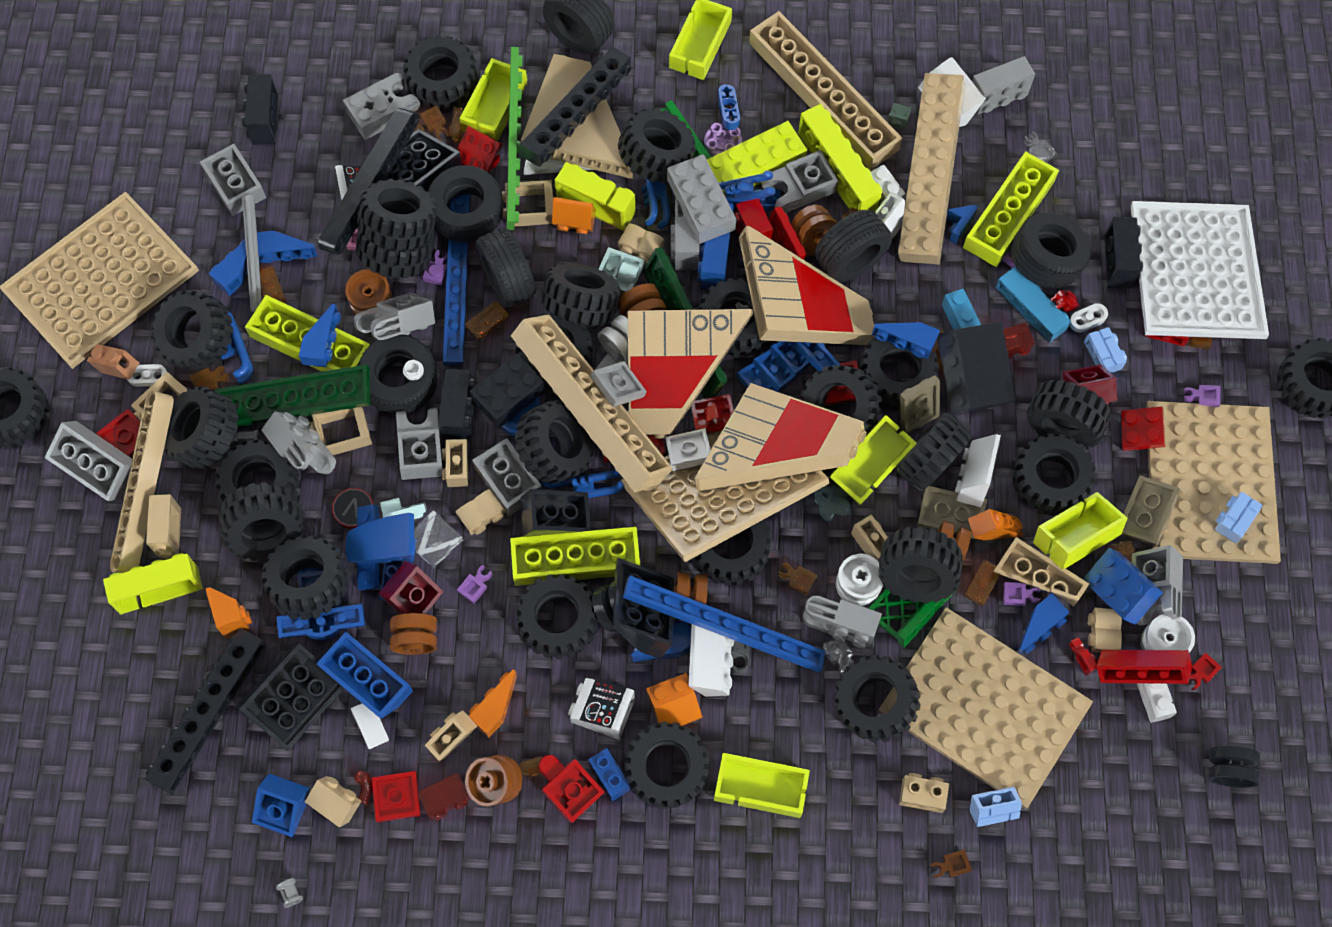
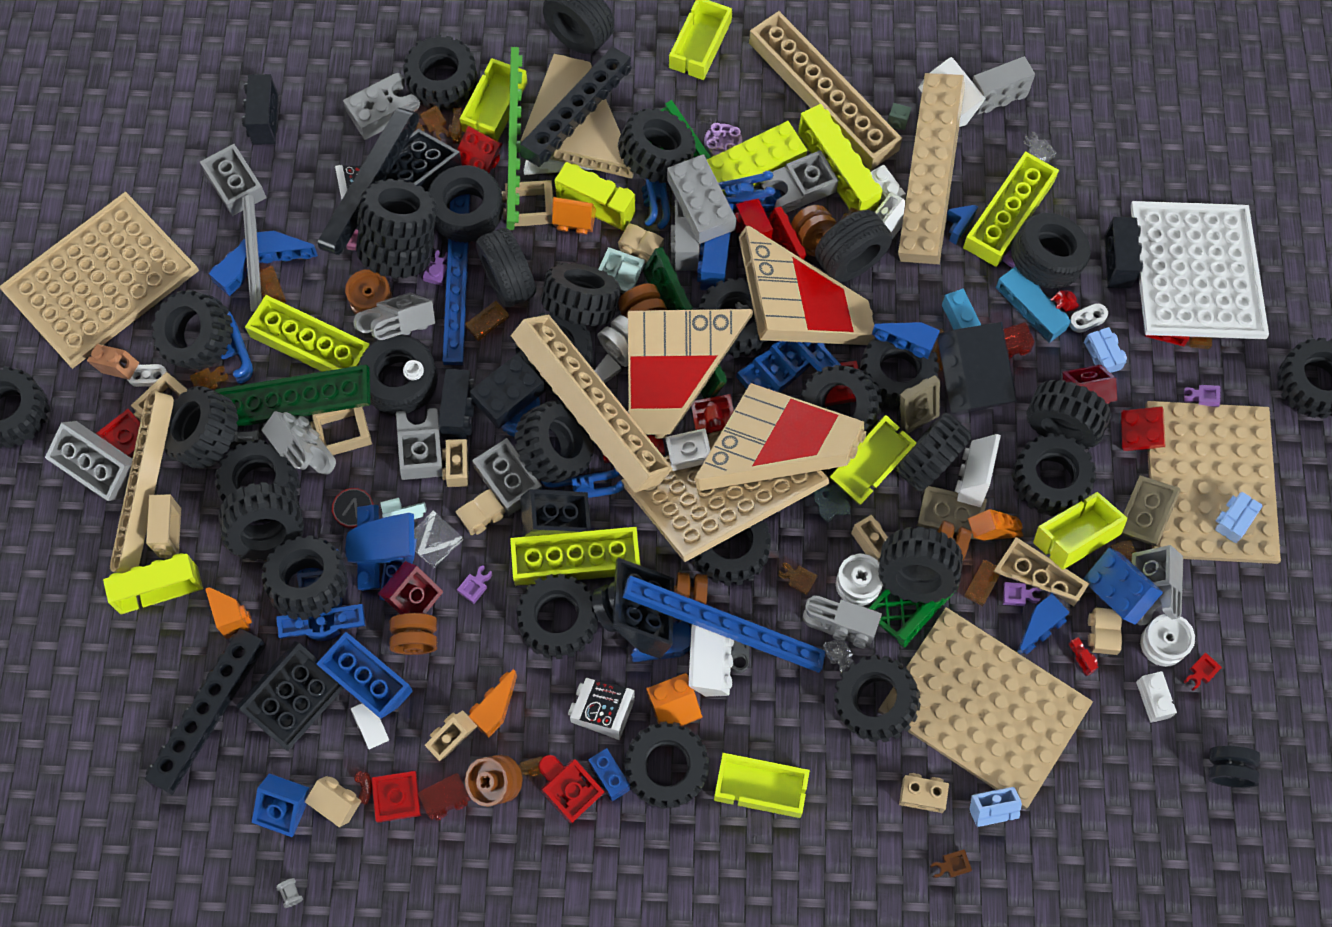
blue slope [299,304,341,368] -> none
light grey plate [590,361,647,407] -> none
blue beam [717,84,740,130] -> none
red brick [1097,650,1192,684] -> none

